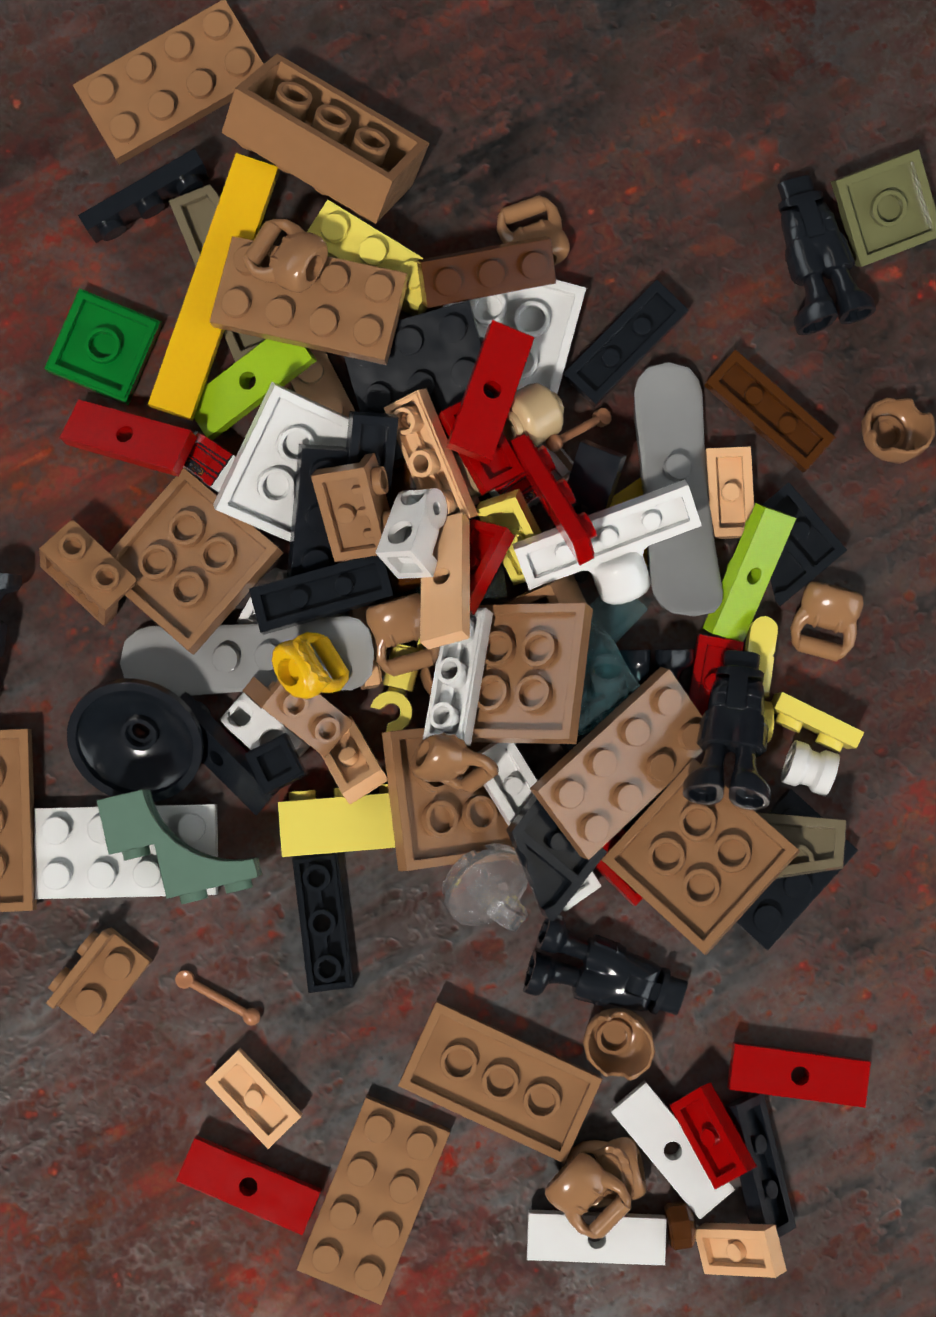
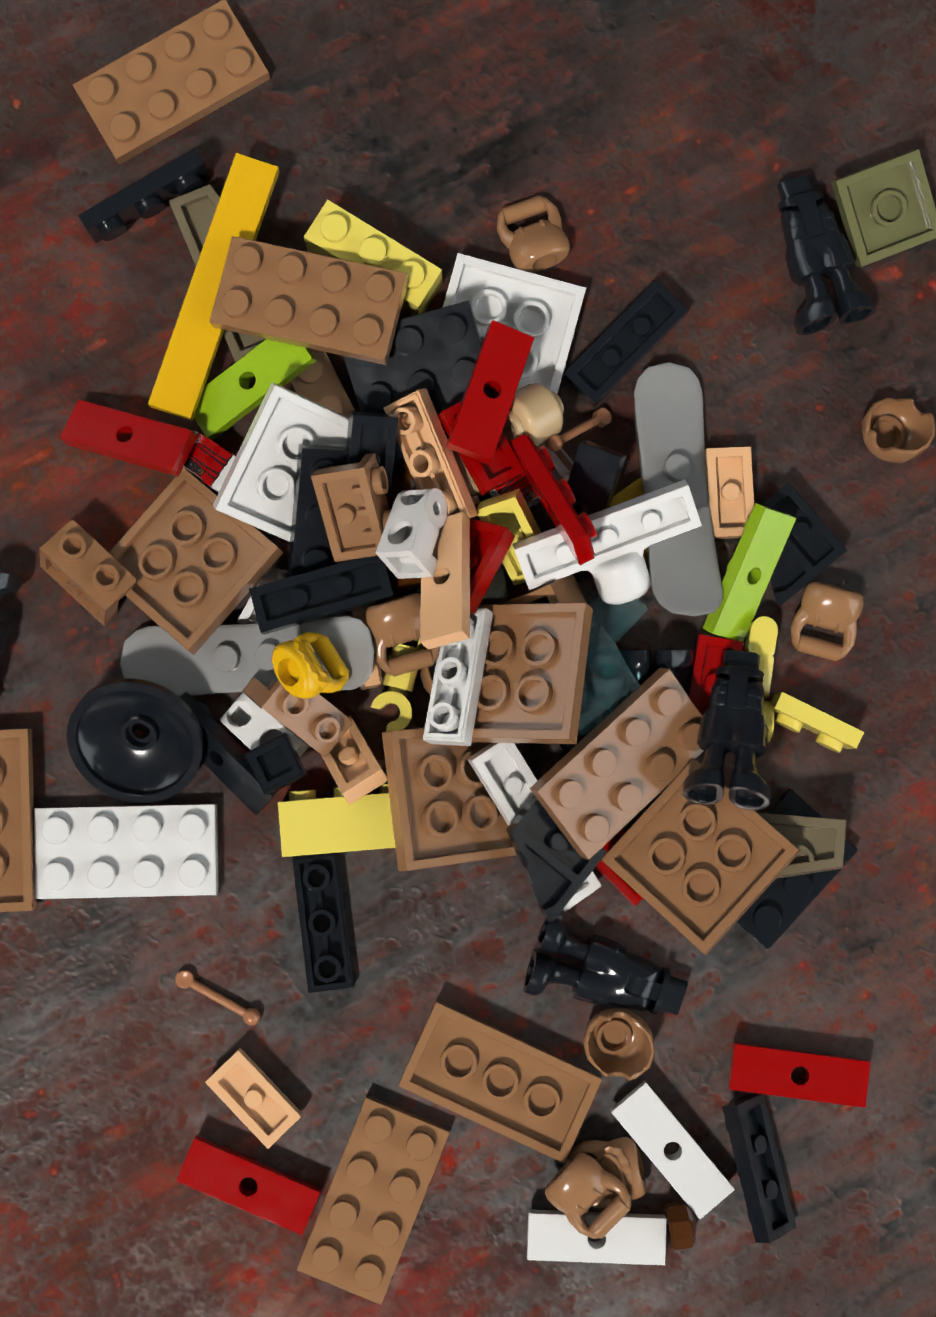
green tile [44,288,163,406] -> none
medium nougat bracket [46,927,153,1034] -> none
sand green arch [97,789,263,904] -> none
medium nougat brick [222,54,429,224] -> none
medium nougat piece [244,219,328,293] -> none
medium nougat piece [410,733,499,793] -> none
reddish brown plate [417,236,556,308] -> none
clear tile [442,843,529,932] -> none
red plate [669,1082,757,1189] -> none
light nougat plate [696,1223,787,1278] -> none
reddish brown plate [704,349,836,473] -> none
white wheel [781,740,840,797] -> none

